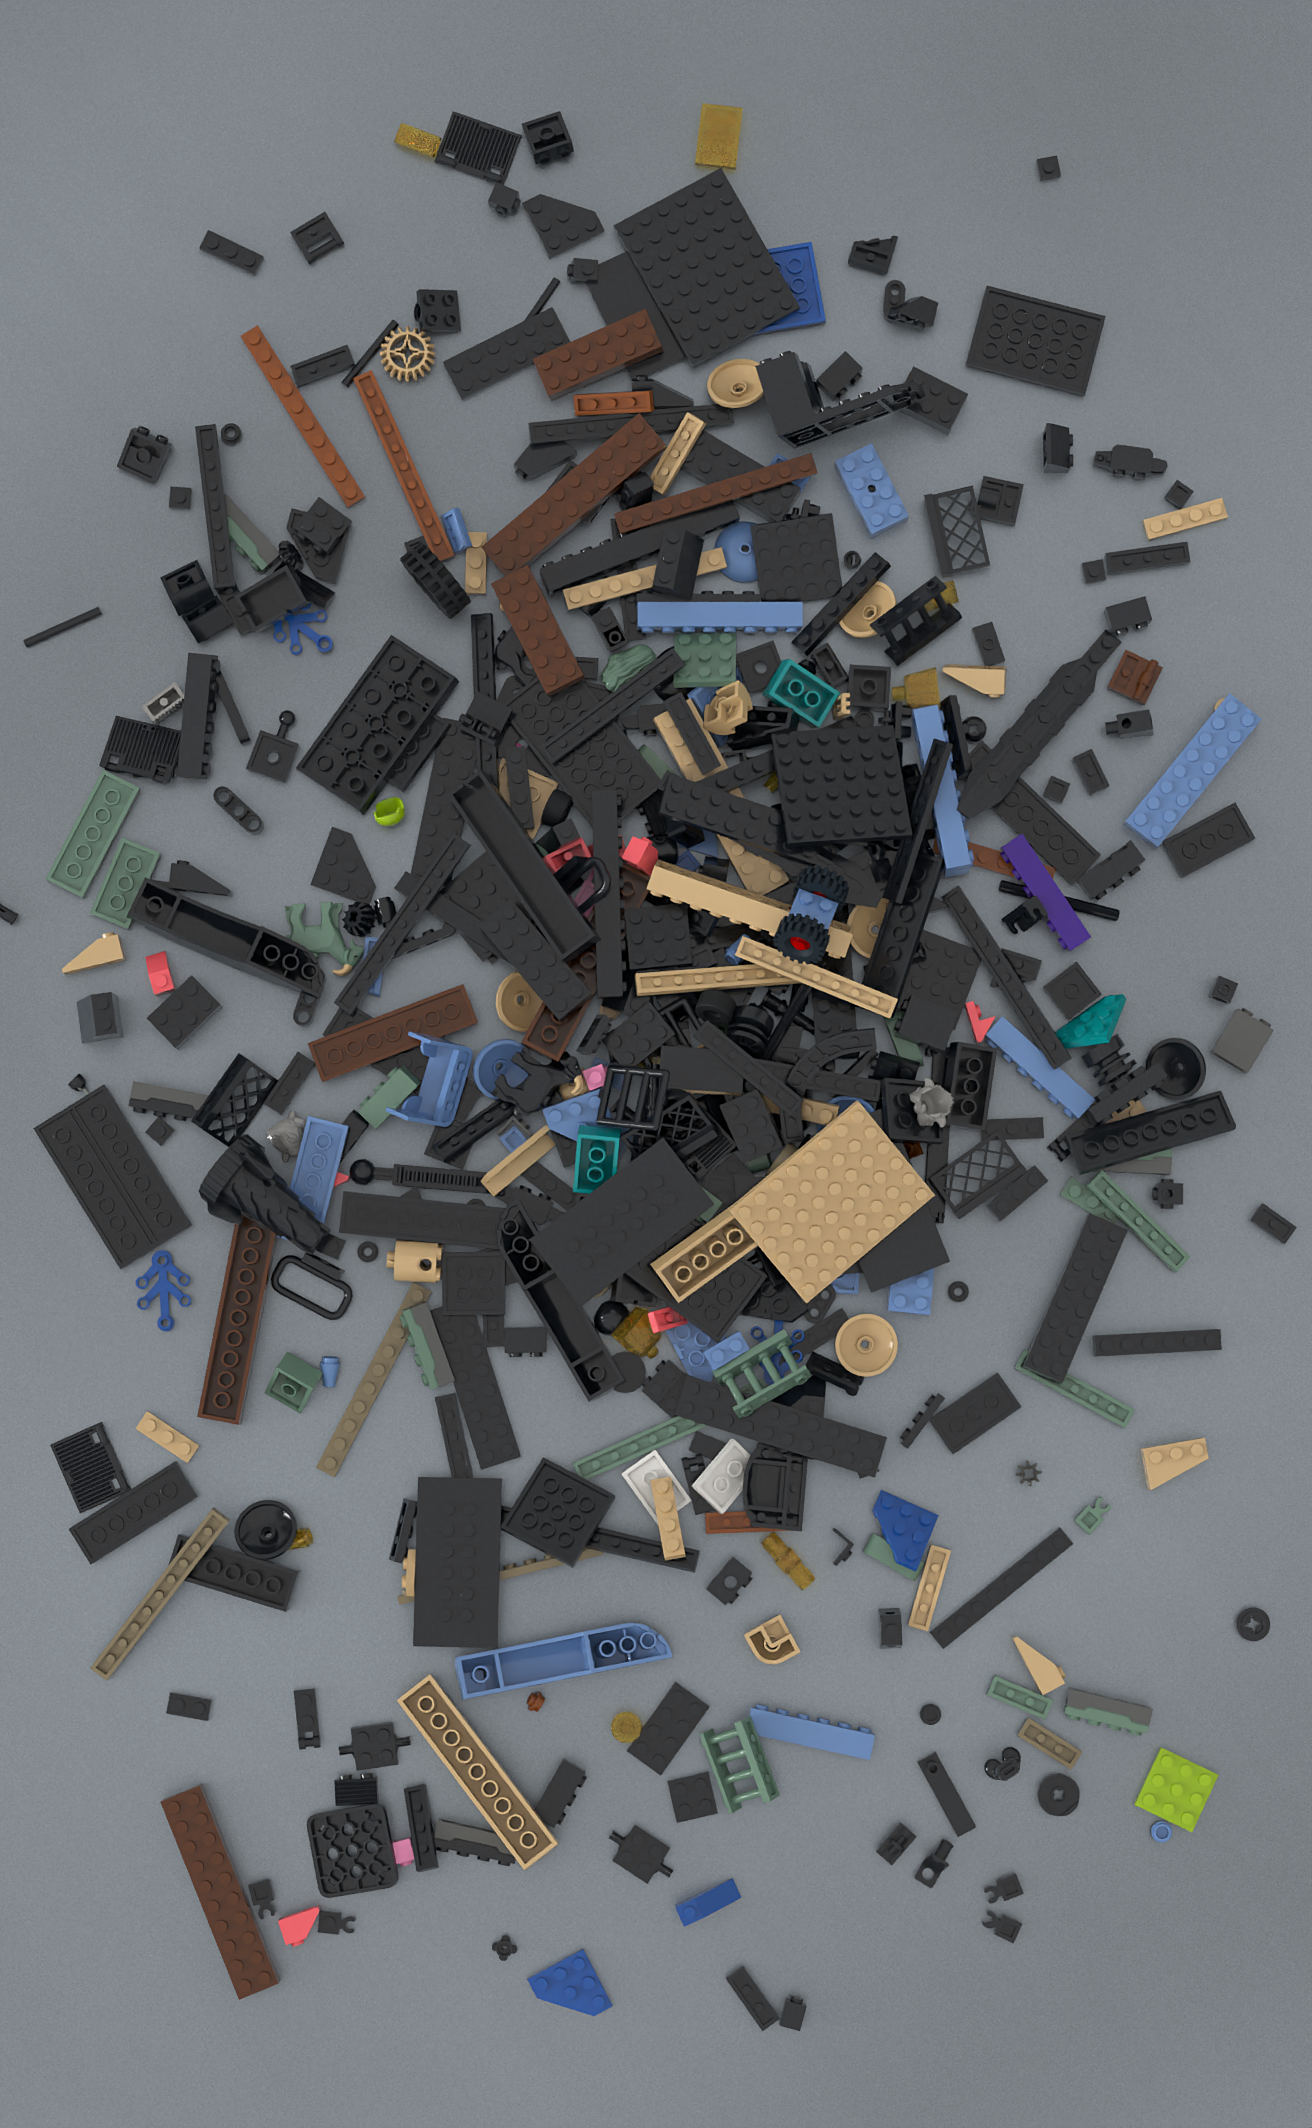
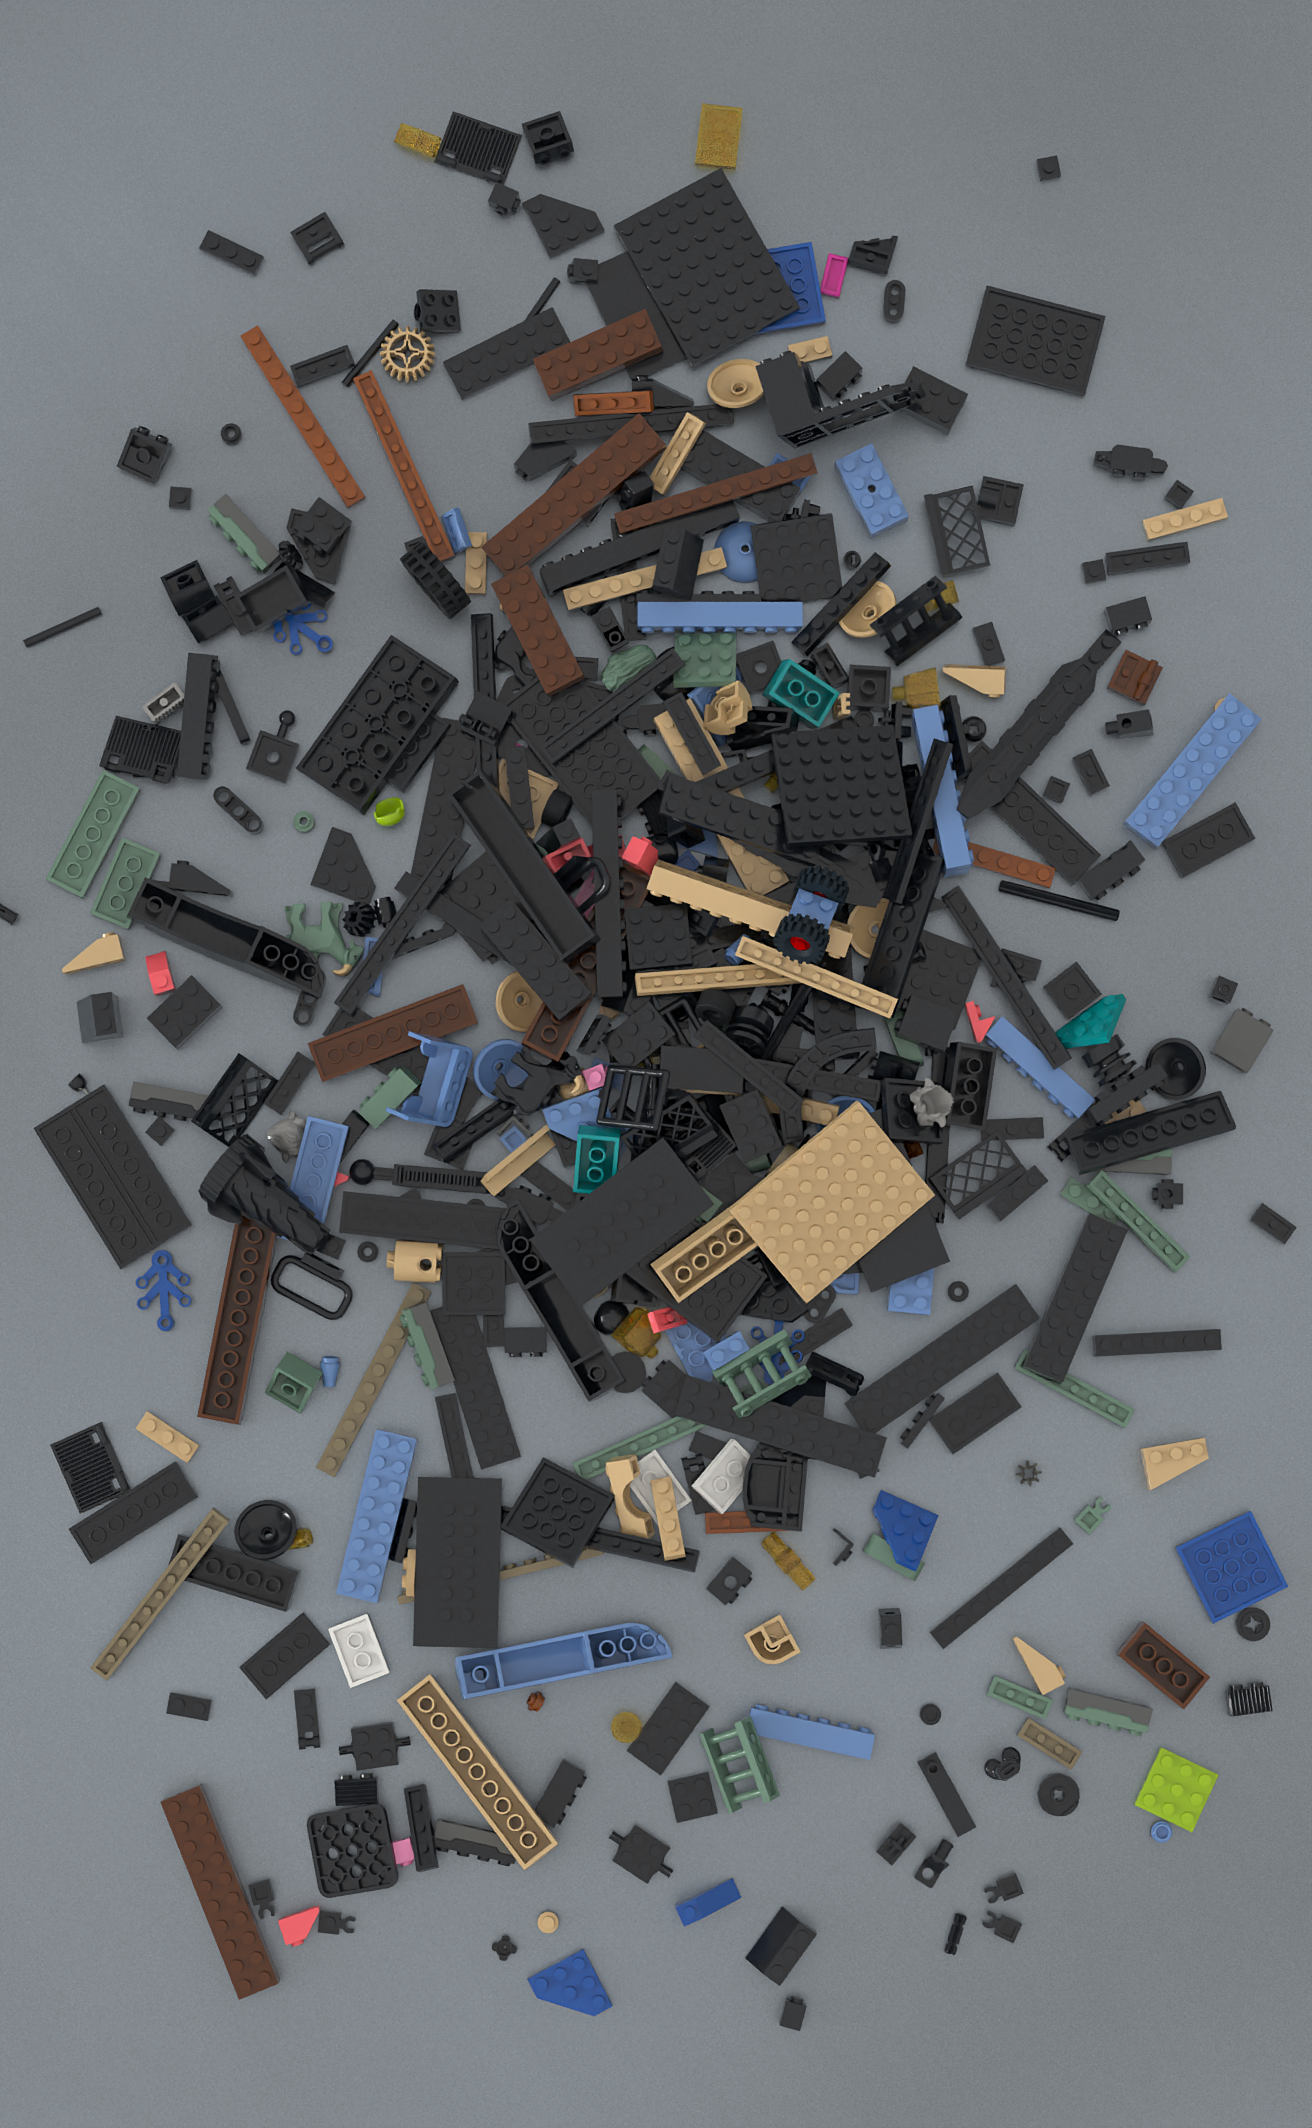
black plate [195,424,235,590] -> none
black plate [726,1966,780,2031] -> none
tan dish [835,1314,898,1377] -> none
black slope [889,296,938,330] -> none
tan plate [908,1545,951,1631] -> none
dark purple brick [1000,834,1091,951] -> none
black hinge [1001,895,1048,934] -> none
black slope [1043,423,1073,473] -> none
none -> black tile [239,1612,330,1699]
none -> sand green plate [293,811,314,832]
none -> white plate [328,1613,390,1688]
none -> medium blue brick [336,1429,418,1603]
none -> tan plate [538,1912,559,1933]
none -> tan arch [605,1454,655,1539]
none -> black slope [745,1906,817,1986]
none -> tan plate [788,336,832,363]
none -> dark pink tile [820,253,849,298]
none -> black brick [844,1284,1040,1433]
none -> black axle [945,1913,967,1955]
none -> reddish brown brick [1116,1621,1210,1709]
none -> blue plate [1175,1511,1288,1624]
none -> black brick [1225,1681,1273,1717]

